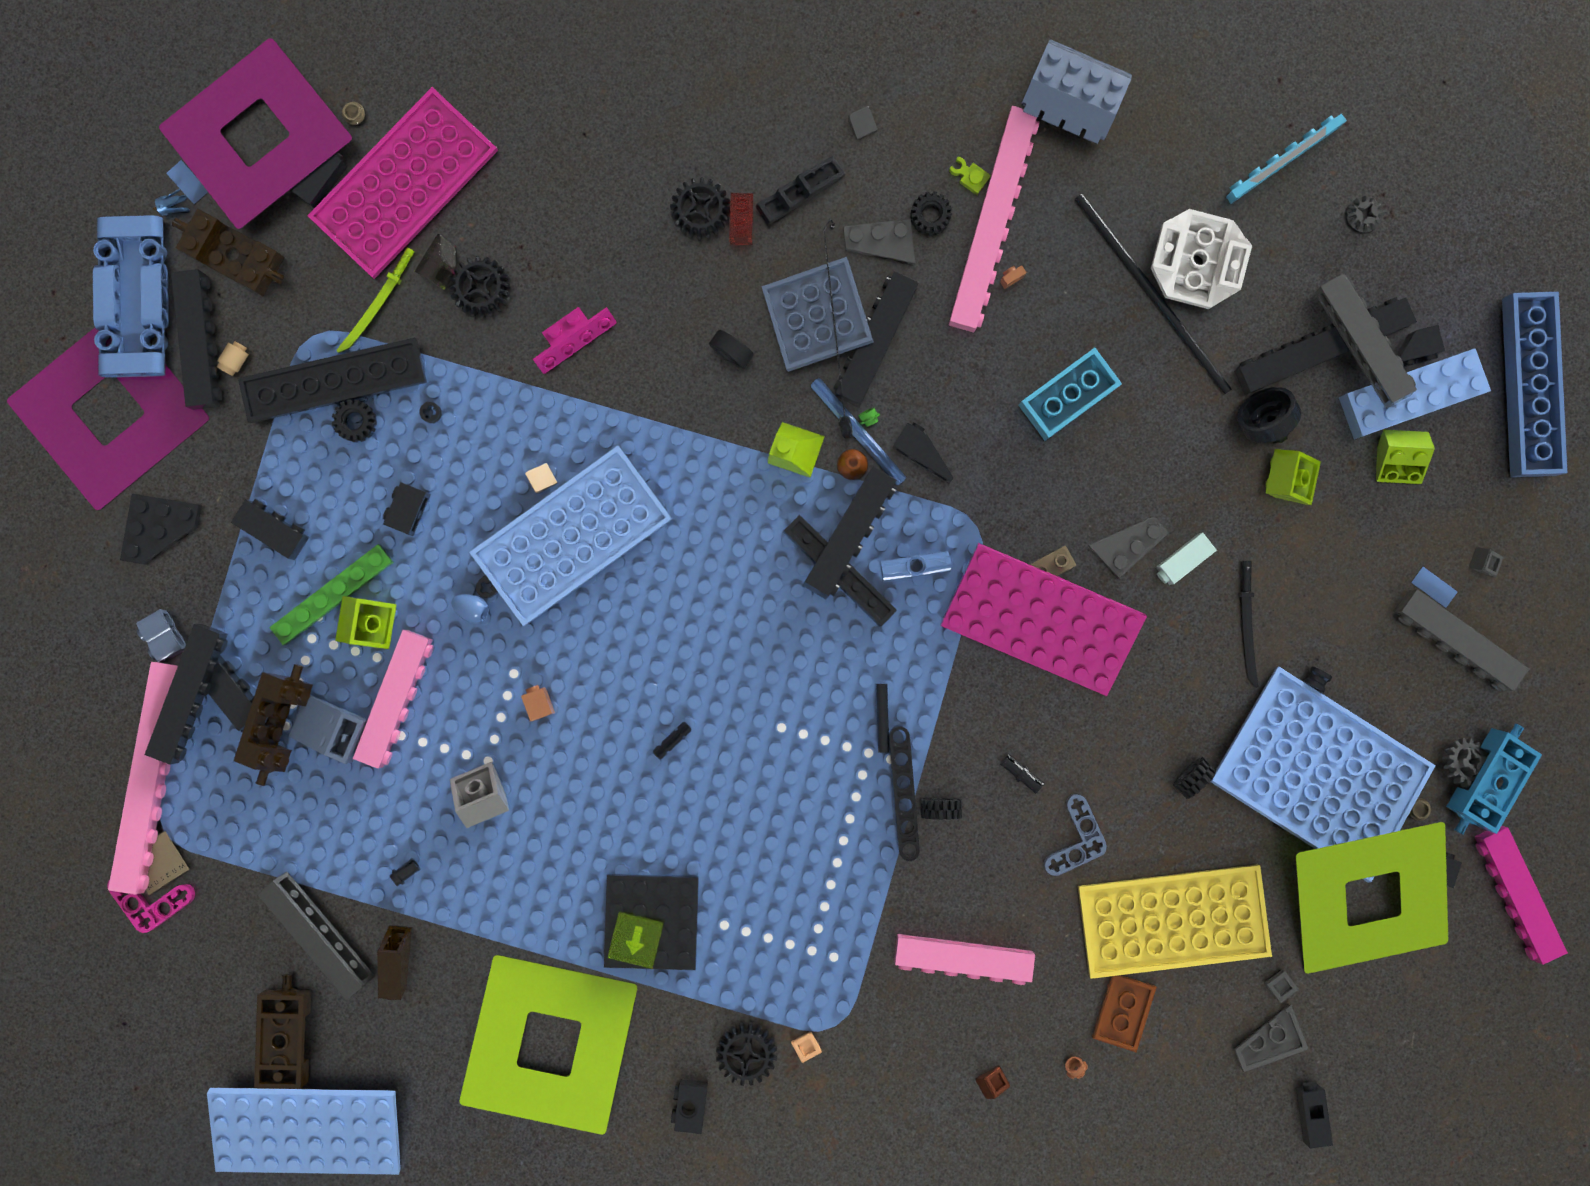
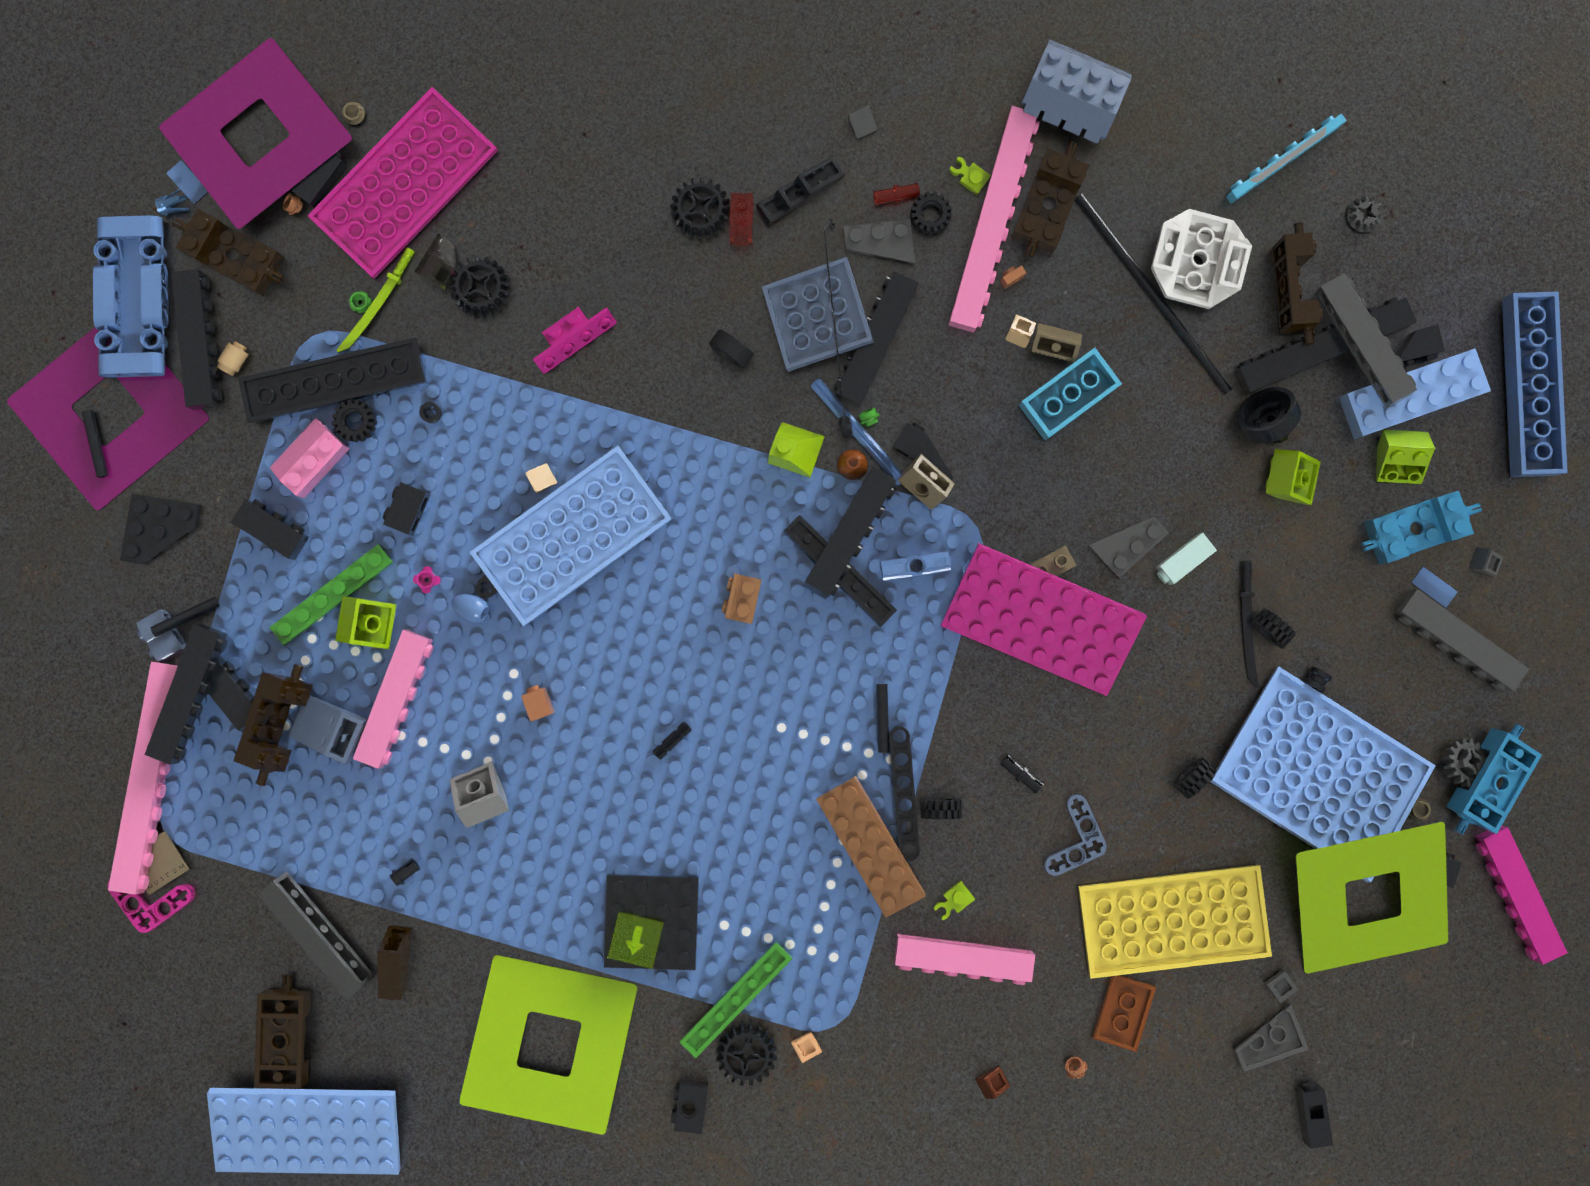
none -> black piece [81,410,108,478]
none -> black piece [150,597,220,637]
none -> bright pink slope [270,418,350,498]
none -> nougat plate [283,193,303,215]
none -> bright green plate [349,291,372,313]
none -> dark pink plate [413,566,441,594]
none -> bright green plate [680,942,792,1058]
none -> medium nougat bracket [722,573,762,624]
none -> medium nougat plate [816,776,926,918]
none -> clear red pin [873,183,920,205]
none -> dark tan brick [897,454,955,510]
none -> lime plate [933,880,975,920]
none -> tan slope [1006,314,1036,348]
none -> dark brown brick [1011,141,1089,258]
none -> dark tan brick [1032,323,1082,363]
none -> black tyre [1251,608,1296,649]
none -> dark brown brick [1272,222,1323,345]
none -> dark azure brick [1361,491,1482,564]

